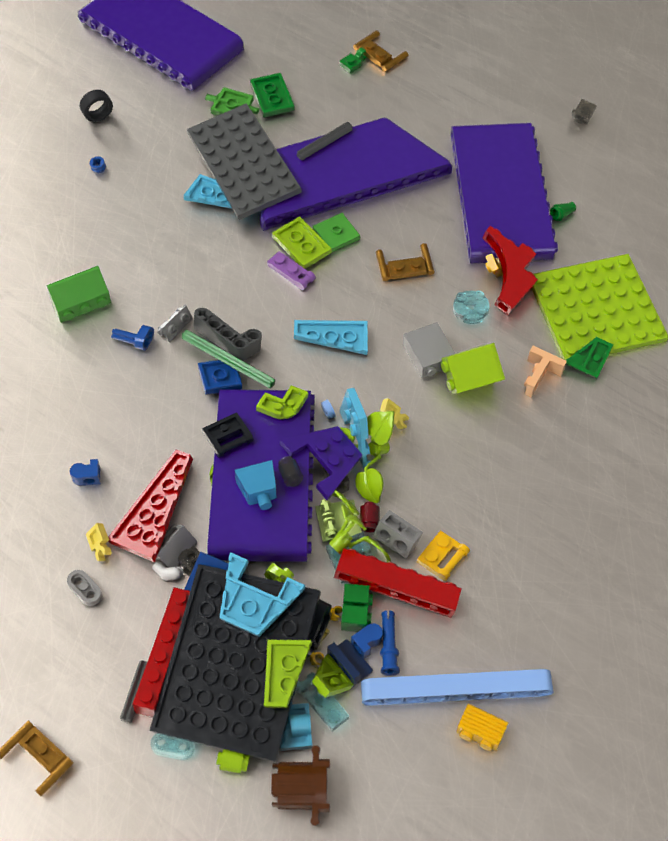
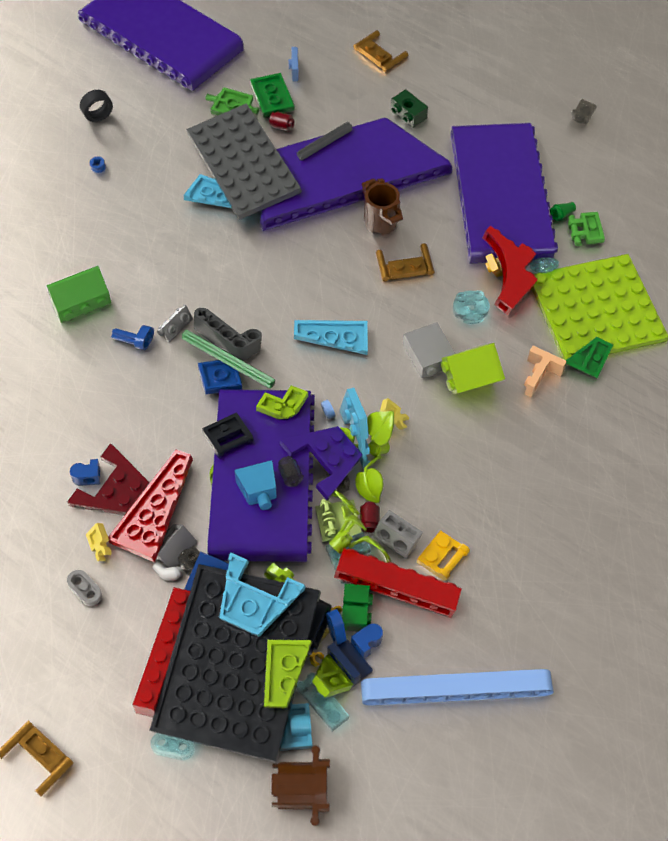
dark grey axle [120,660,147,723] -> none
lime brick [216,749,250,774] -> none
medium lavender plate [267,251,316,290] -> none
lime plate [272,216,332,269] -> none
bright green plate [313,213,360,252] -> none
green plate [339,47,367,74] -> none
blue pin [380,611,400,676] -> none
yellow brick [456,704,509,751] -> none
none -> dark red wing [67,444,149,516]
none -> dark red brick [269,112,295,131]
none -> medium blue plate [289,47,299,82]
none -> blue beam [326,609,347,645]
none -> reddish brown container [361,178,403,235]
none -> dark green brick [391,89,428,128]
none -> clear light blue gear [530,257,559,273]
none -> bright green plate [568,212,605,246]

